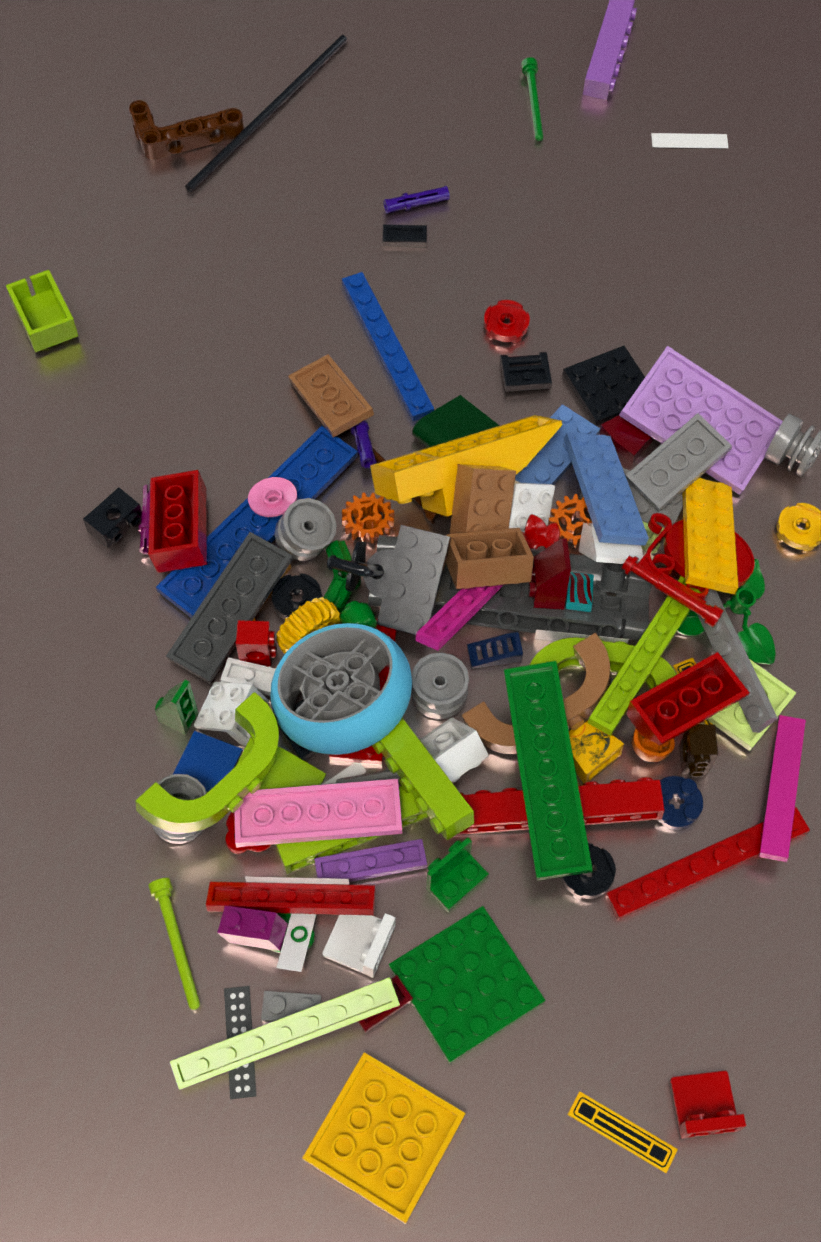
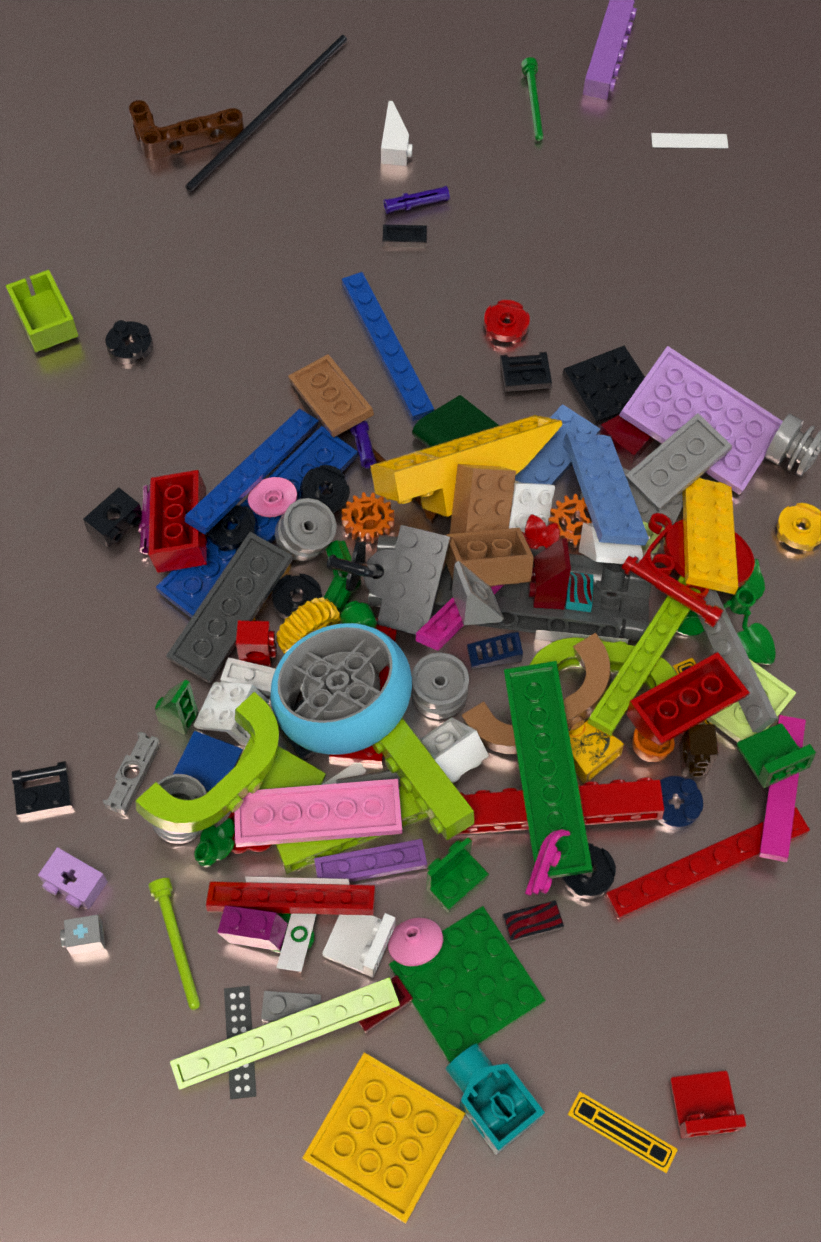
none -> black plate [12,761,73,819]
none -> lavender brick [38,847,108,910]
none -> light grey brick [60,915,105,955]
none -> light grey piece [103,732,160,815]
none -> black plate [105,320,153,364]
none -> blue plate [184,408,319,535]
none -> green plate [194,818,235,867]
none -> black plate [207,505,256,551]
none -> black plate [300,465,350,514]
none -> white slope [381,101,413,166]
none -> bright pink dish [388,918,443,966]
none -> teal brick [445,1043,545,1155]
none -> light grey slope [452,561,504,625]
none -> tile [502,900,564,943]
none -> dark pink piece [525,829,570,896]
none -> green bracket [736,723,816,788]

